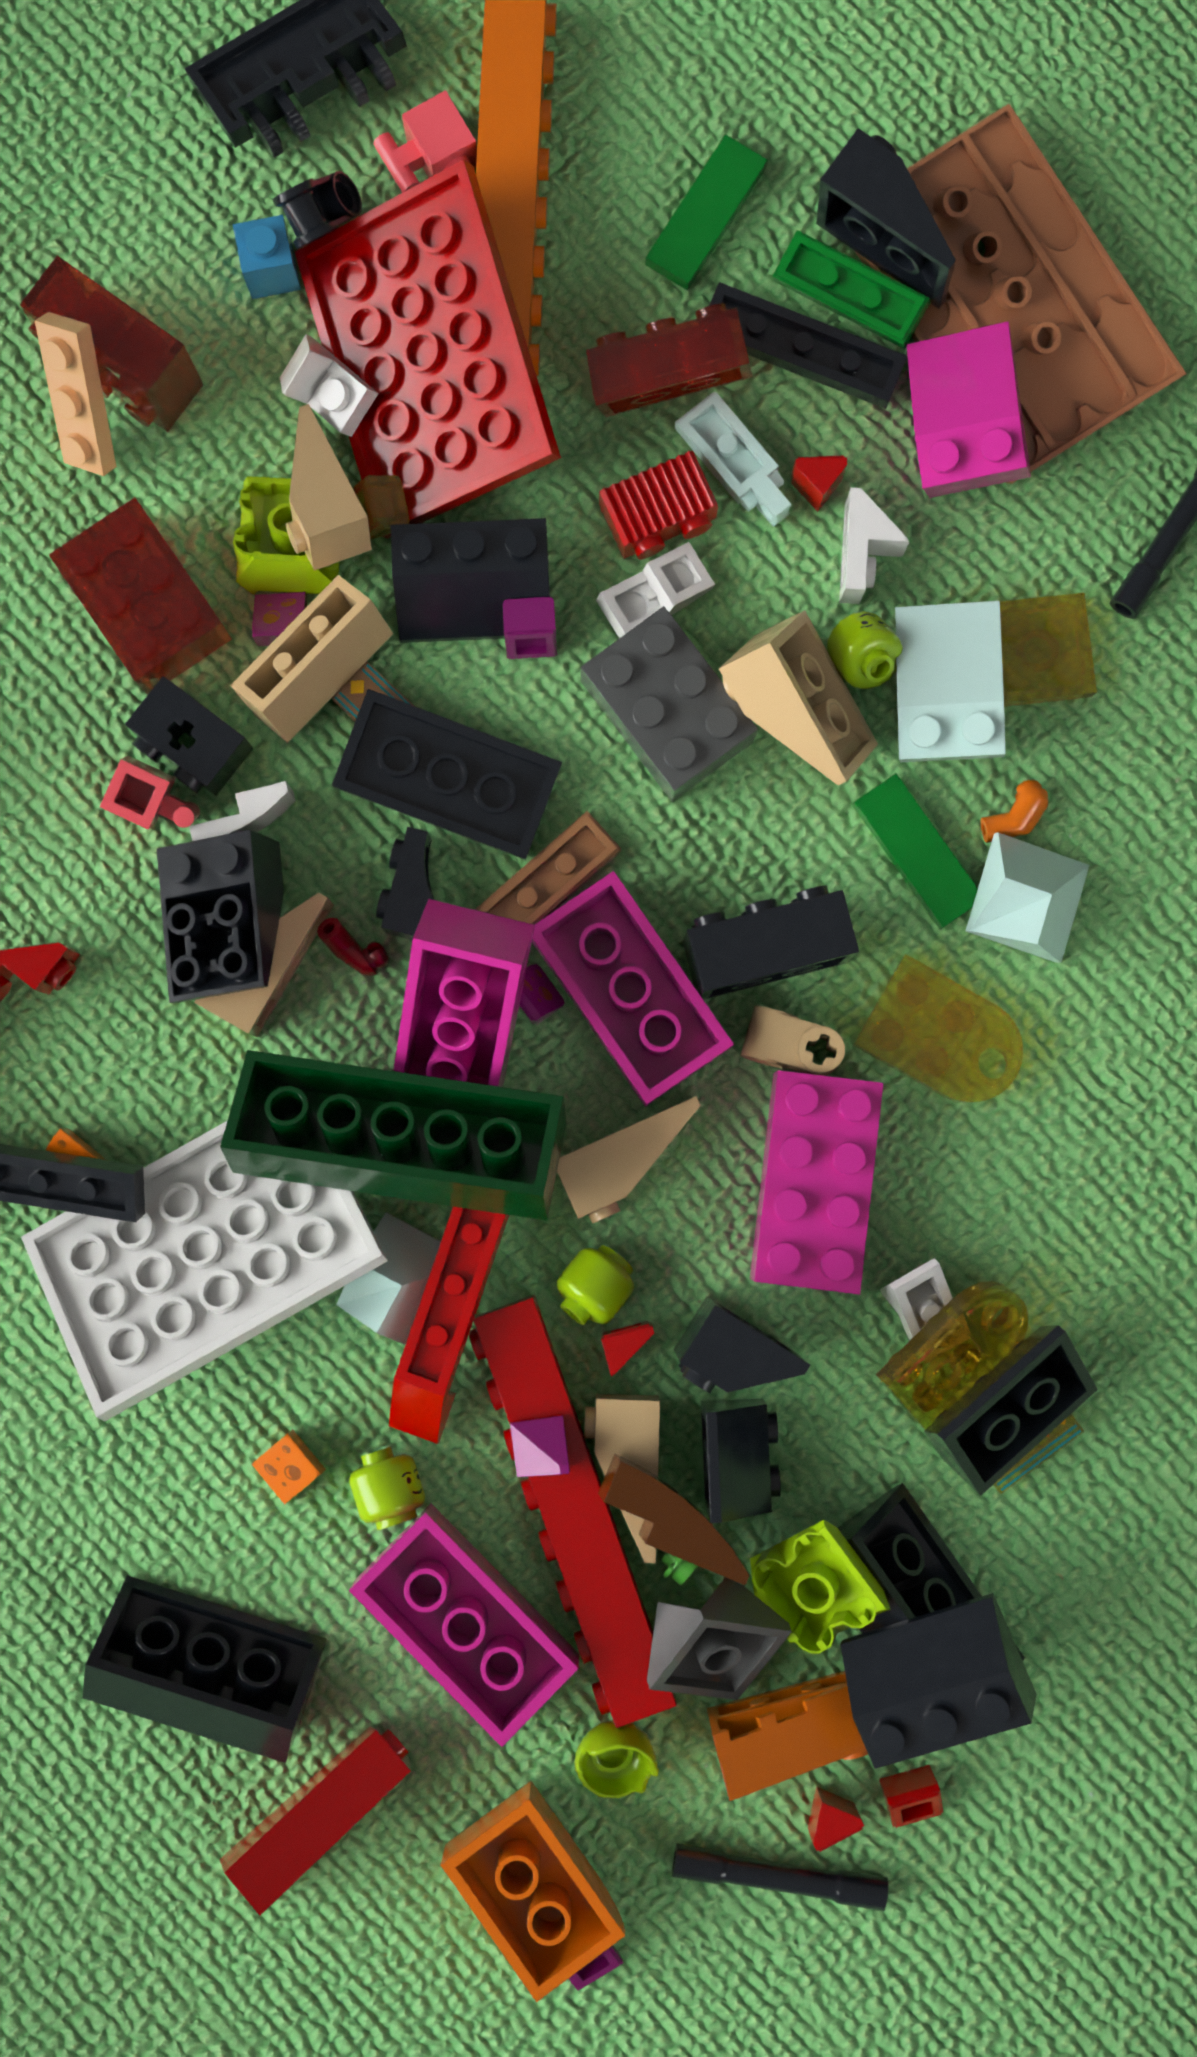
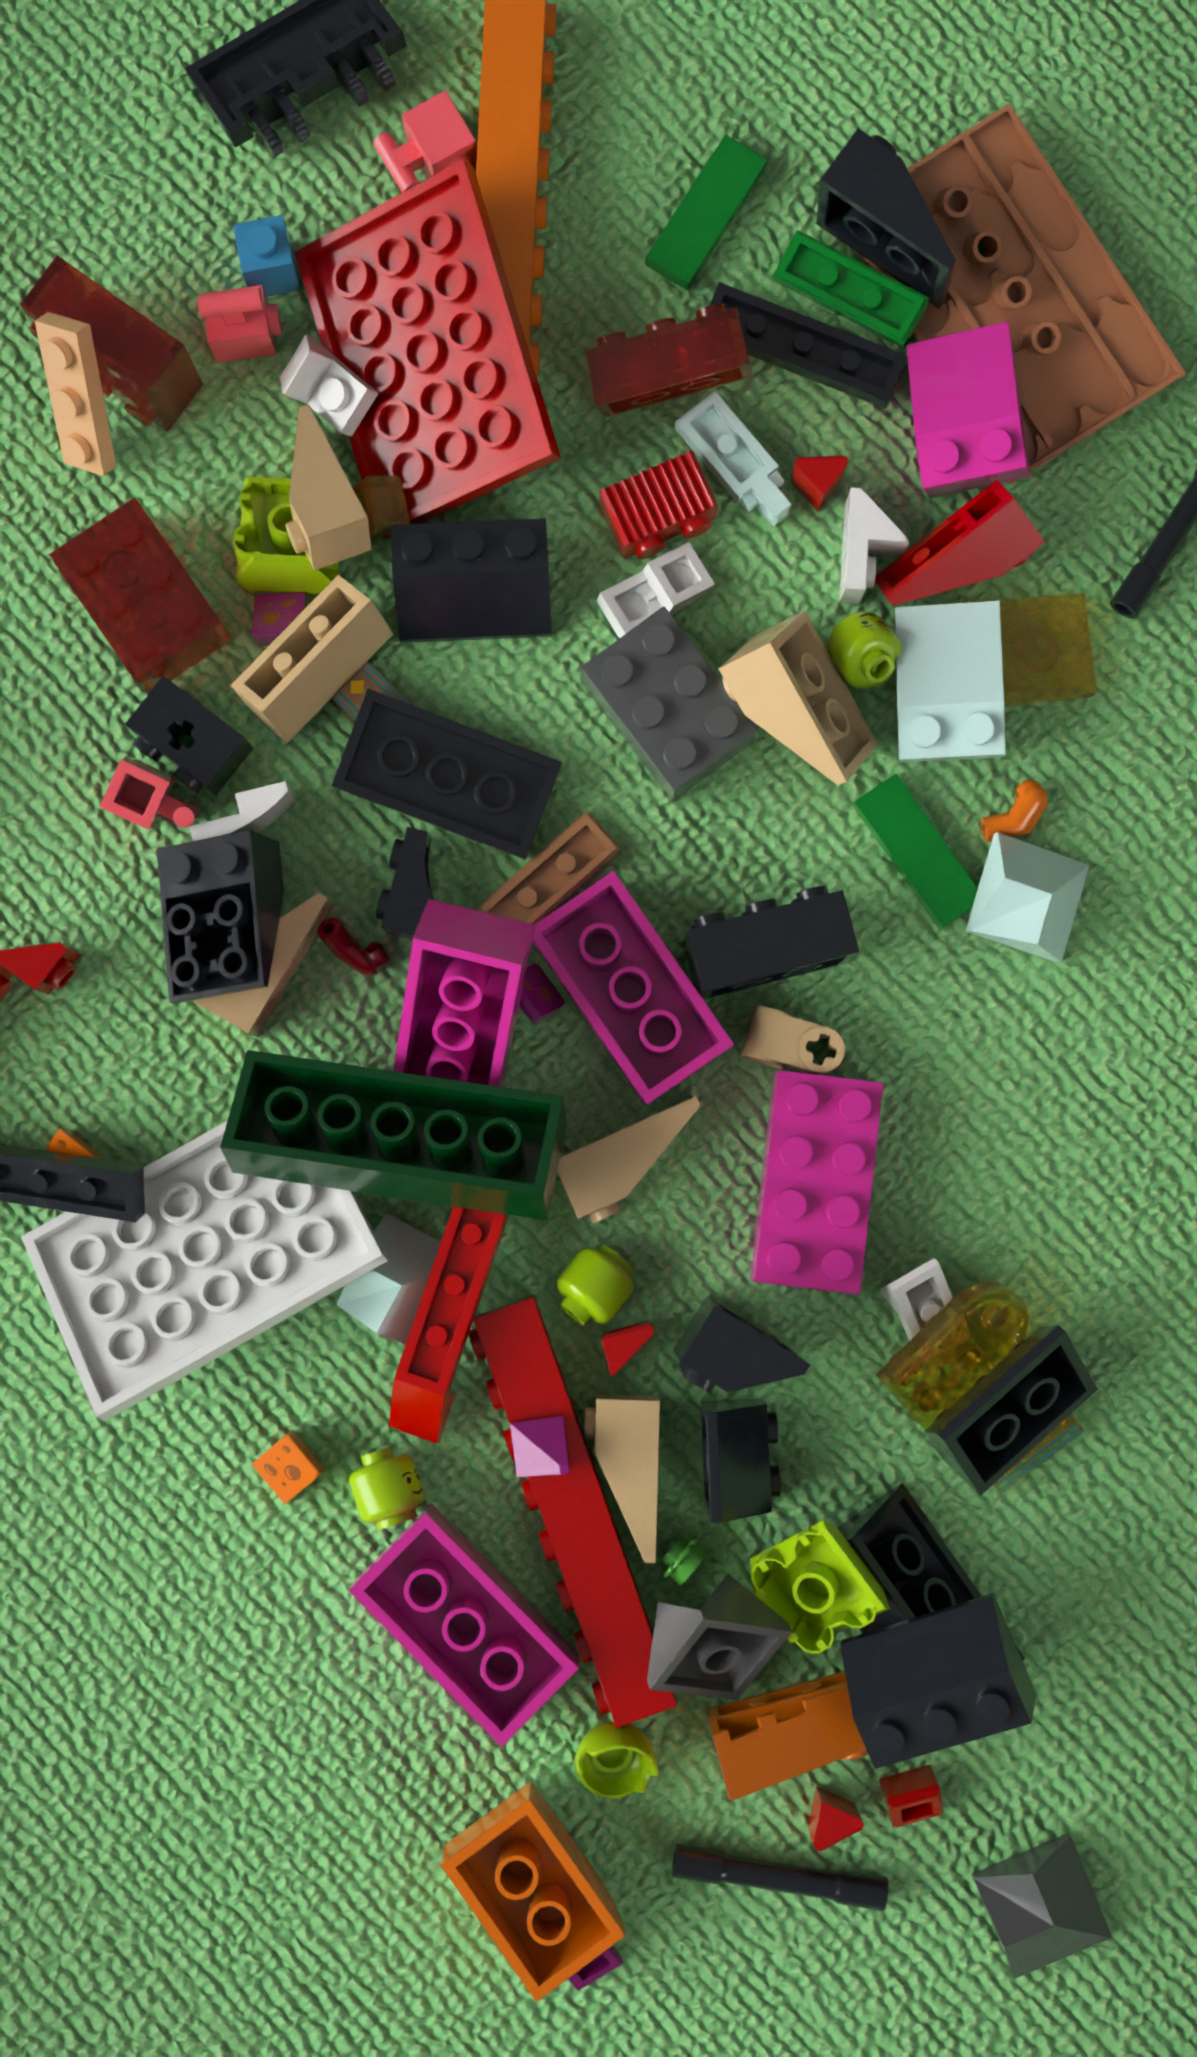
black slope [82,1575,327,1763] -> none
red slope [219,1726,411,1916] -> none
black piece [272,171,362,249] -> none
magenta slope [503,597,558,659] -> none
reddish brown slope [598,1454,750,1585] -> none
clear yellow plate [853,954,1023,1103] -> none
none -> coral brick [197,285,282,363]
none -> red slope [875,479,1045,606]
none -> dark grey slope [971,1833,1113,1979]

